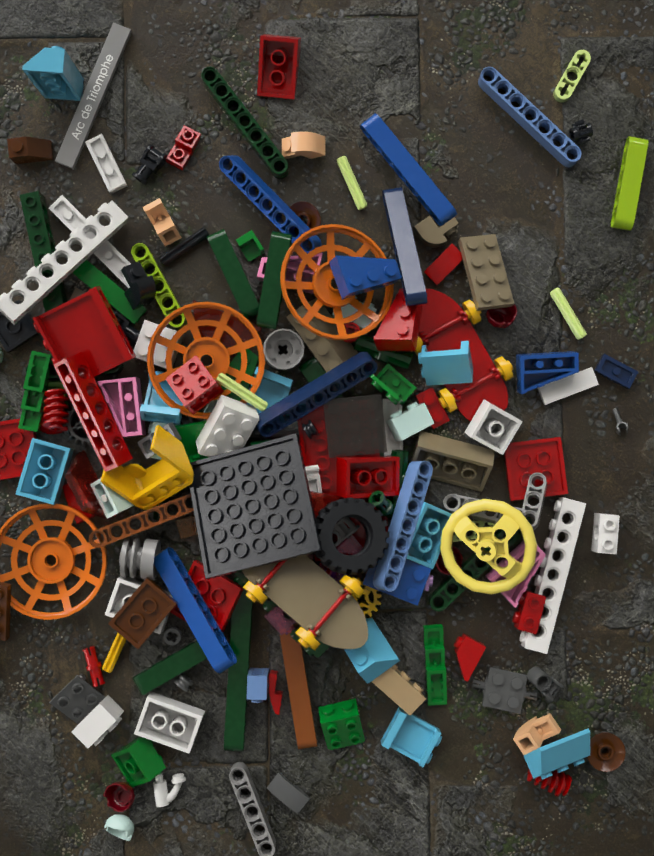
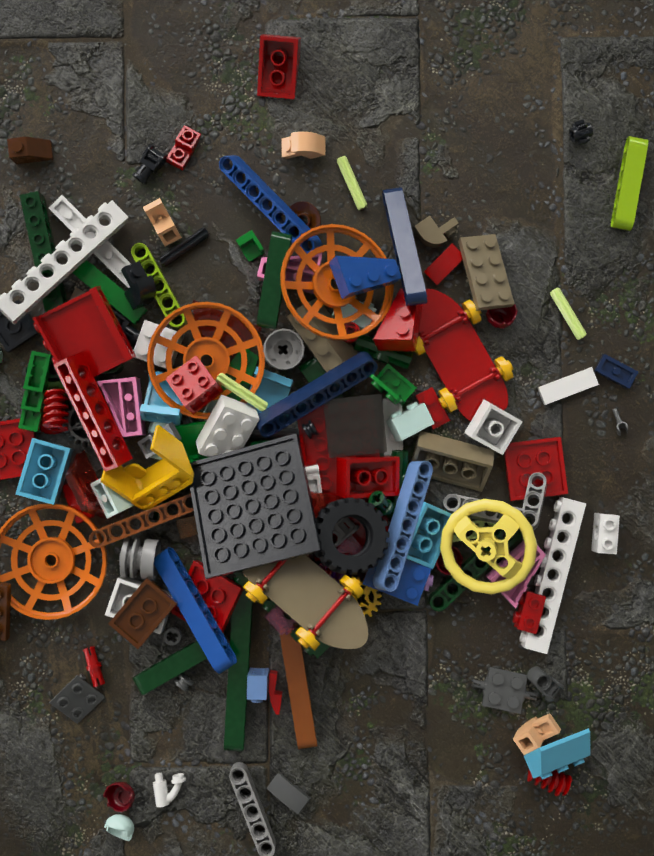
medium azure slope [22,46,84,101] -> none
light grey tile [55,22,132,170] -> none
white brick [72,695,124,749] -> none
white tile [85,134,127,194] -> none
yellow axle [102,633,126,673] -> none
green slope [111,737,166,787] -> none
white brick [134,692,205,754] -> none
dark green beam [201,66,289,179] -> none
dark green beam [207,229,259,320] -> none
green bracket [318,698,365,750] -> none
medium azure slope [344,618,400,684] -> none
blue beam [360,113,457,226] -> none
tan wedge [371,664,426,716] -> none
medium azure panel [381,707,442,768] -> none
medium azure panel [418,341,473,386] -> none
green slope [423,624,447,706] -> none
red slope [454,633,486,682] -> none
medium blue beam [478,67,582,167] -> none
blue wedge [516,351,579,395] -> none
yellowish green beam [553,50,591,102] -> none
reddish brown dish [587,732,625,772] -> none

